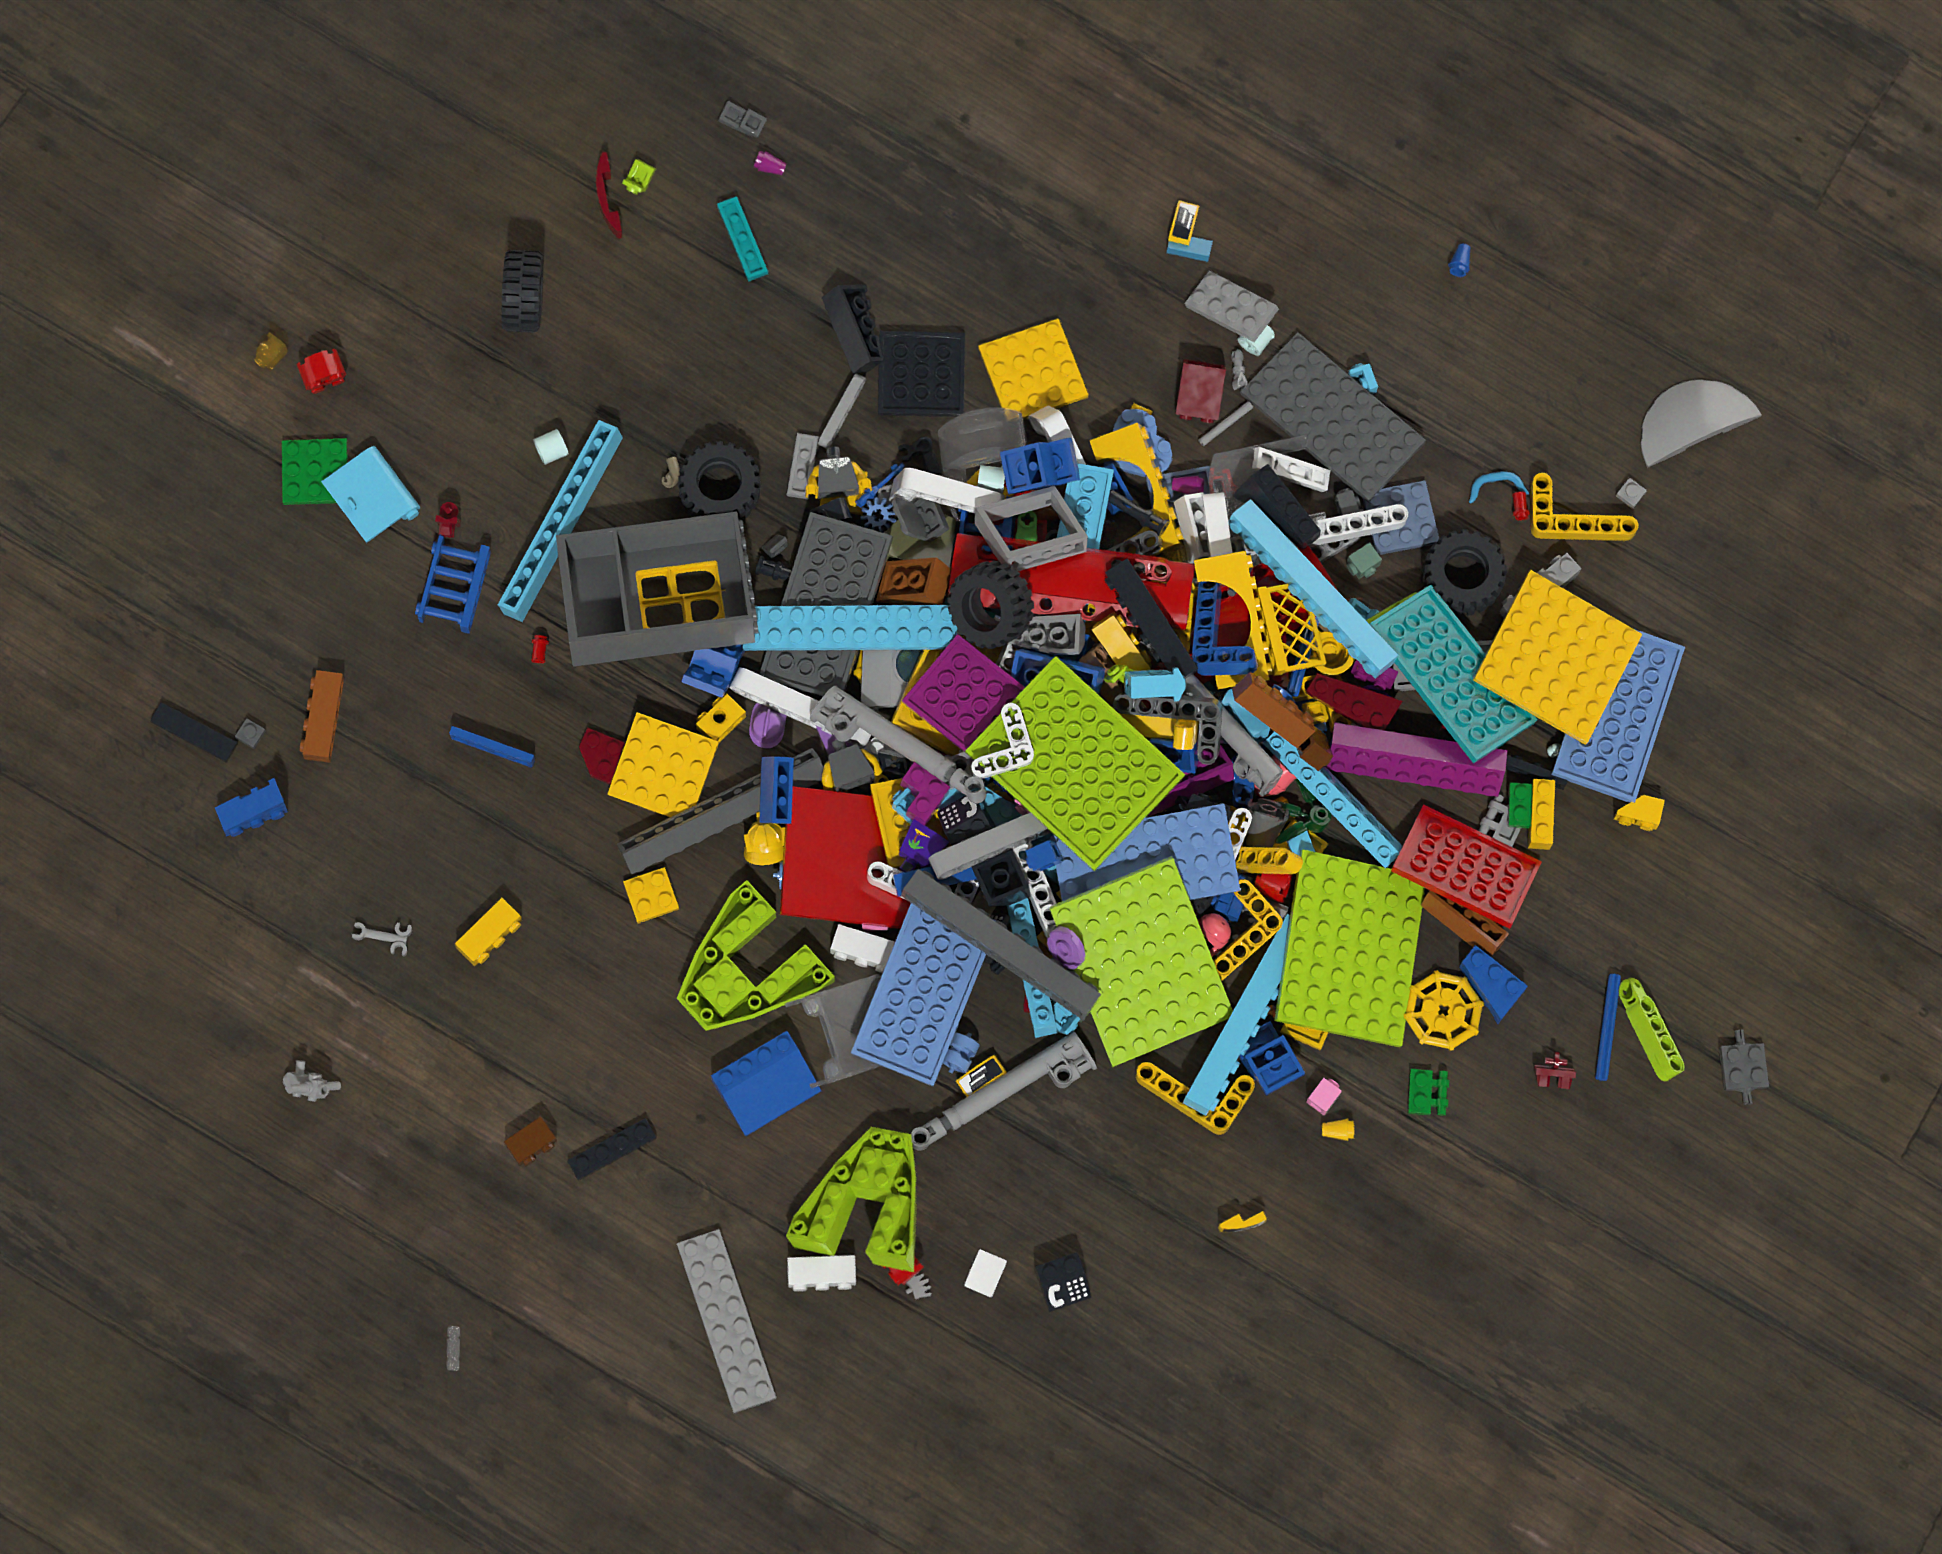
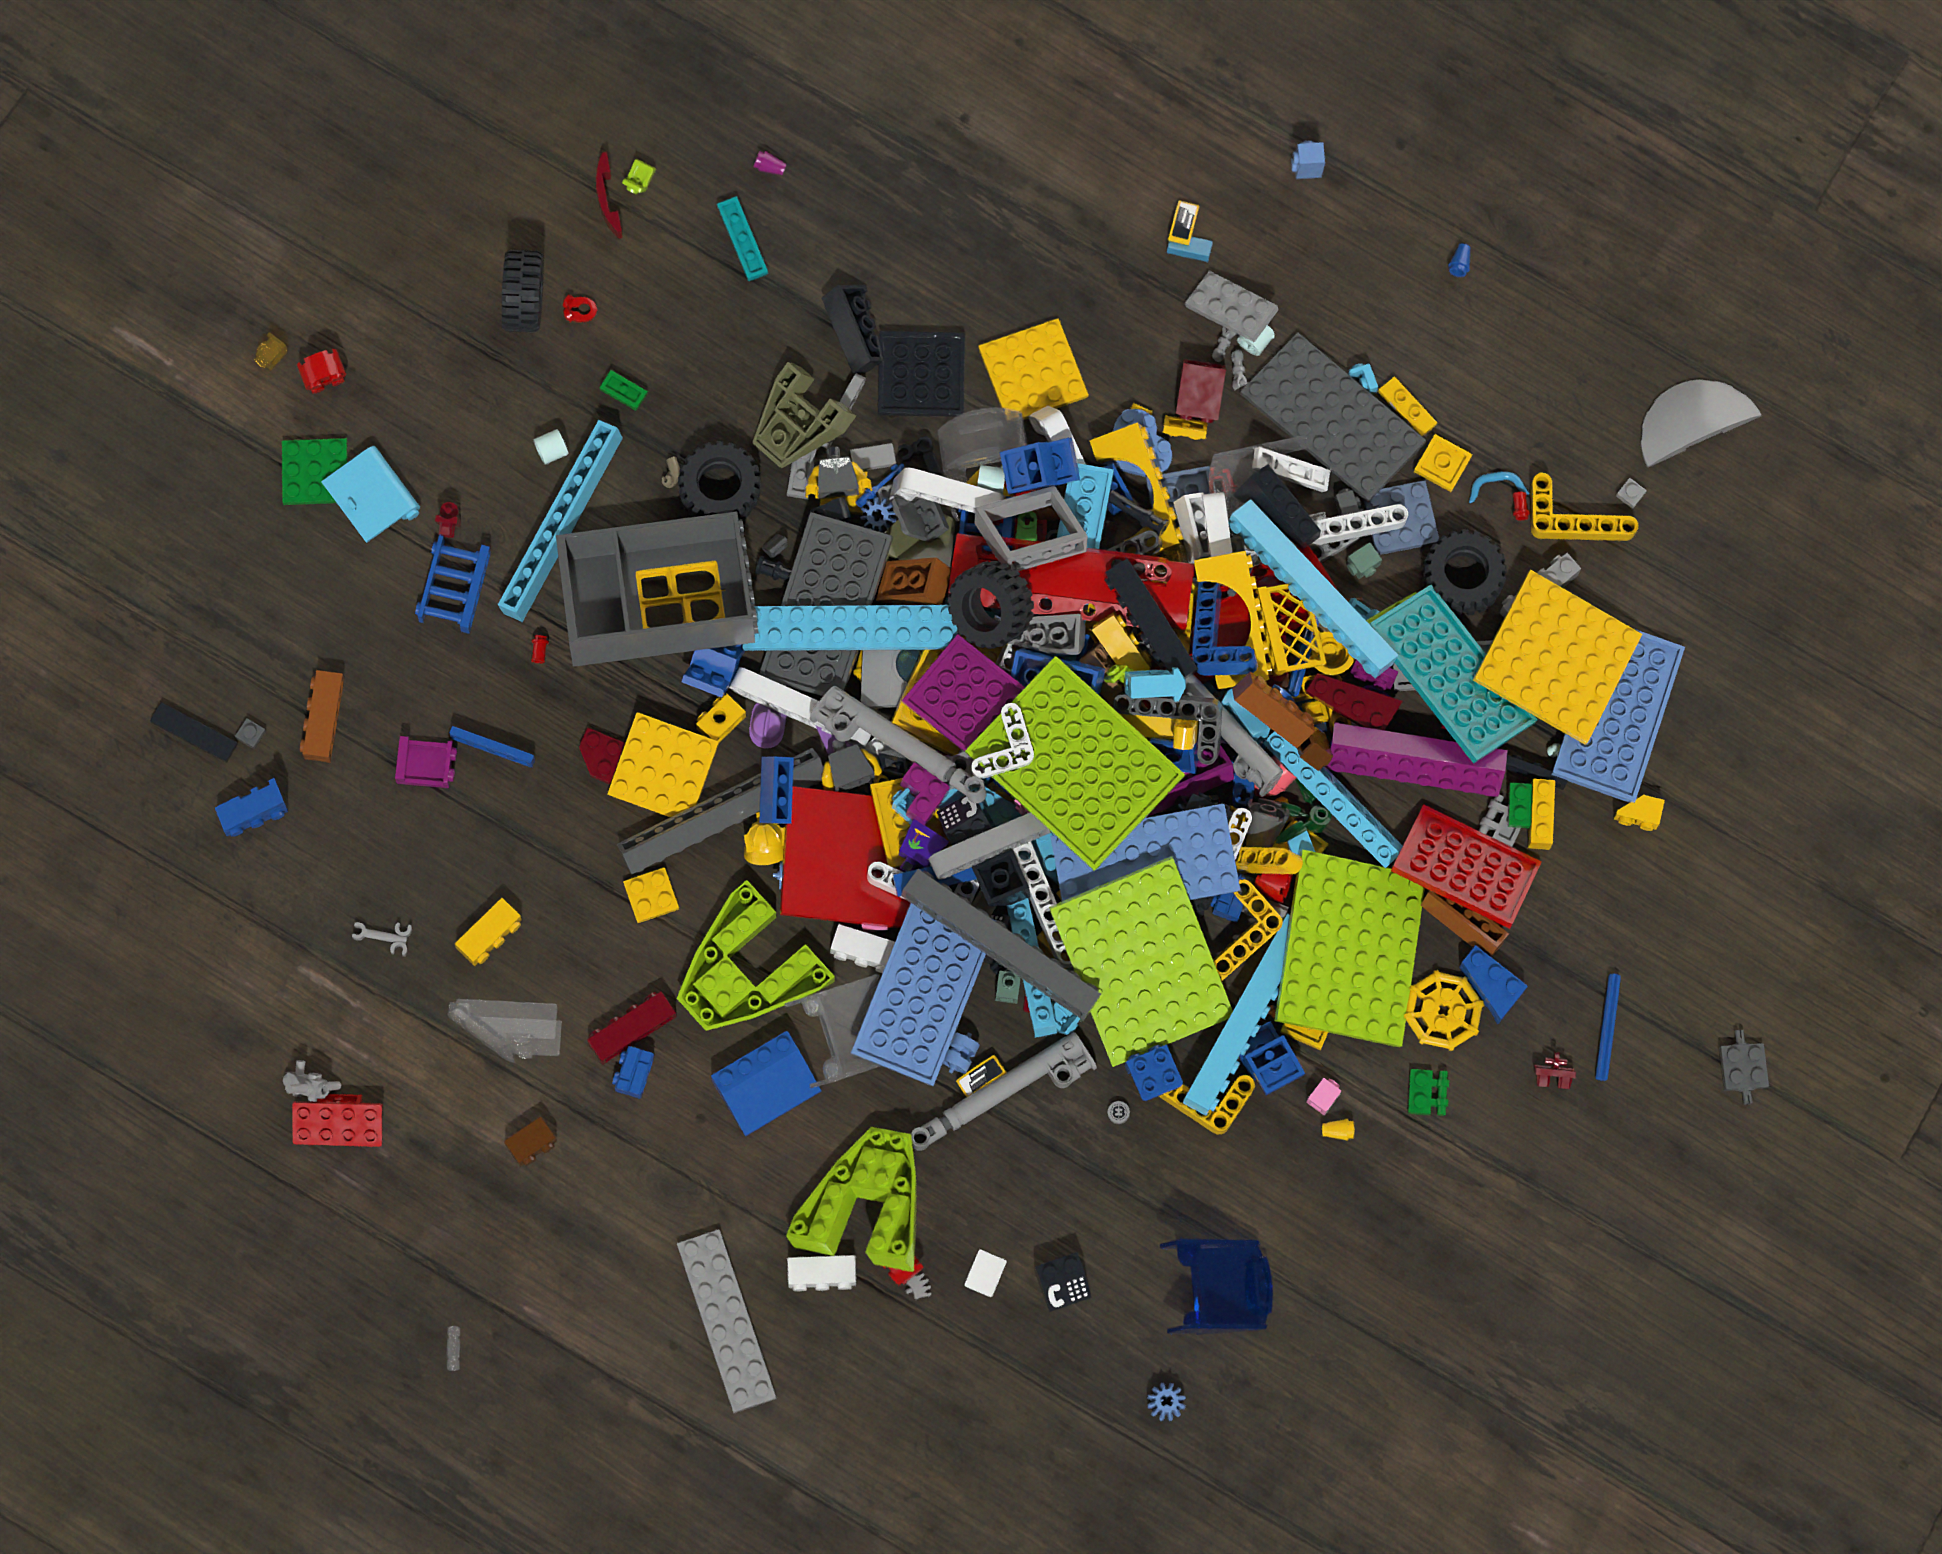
black plate [567,1118,657,1181] -> none
dark grey slope [718,101,767,138] -> none
blue brick [1026,840,1064,872] -> none
medium lavender tile [1047,926,1085,969] -> none
magenta cone [1172,476,1204,495] -> none
coral hair [1197,913,1231,957] -> none
light grey piece [1199,401,1253,446] -> none
yellow slope [1218,1211,1267,1232] -> none
lime piece [1619,978,1684,1081] -> none
none -> red bracket [292,1094,382,1147]
none -> magenta panel [395,736,457,788]
none -> clear windscreen [448,999,562,1063]
none -> red piece [563,295,597,323]
none -> dark red brick [587,991,676,1065]
none -> green plate [600,370,648,411]
none -> blue brick [612,1046,654,1099]
none -> olive wedge [752,362,856,468]
none -> light grey tile [850,443,896,471]
none -> sand green brick [995,969,1021,1004]
none -> light grey tile [1108,1101,1130,1124]
none -> blue bracket [1125,1045,1183,1101]
none -> medium blue gear [1147,1383,1185,1421]
none -> clear blue windscreen [1160,1239,1273,1335]
none -> yellow plate [1163,416,1208,440]
none -> light grey piece [1212,327,1236,362]
none -> medium blue brick [1291,141,1325,179]
none -> yellow plate [1378,376,1437,437]
none -> yellow plate [1414,434,1473,492]

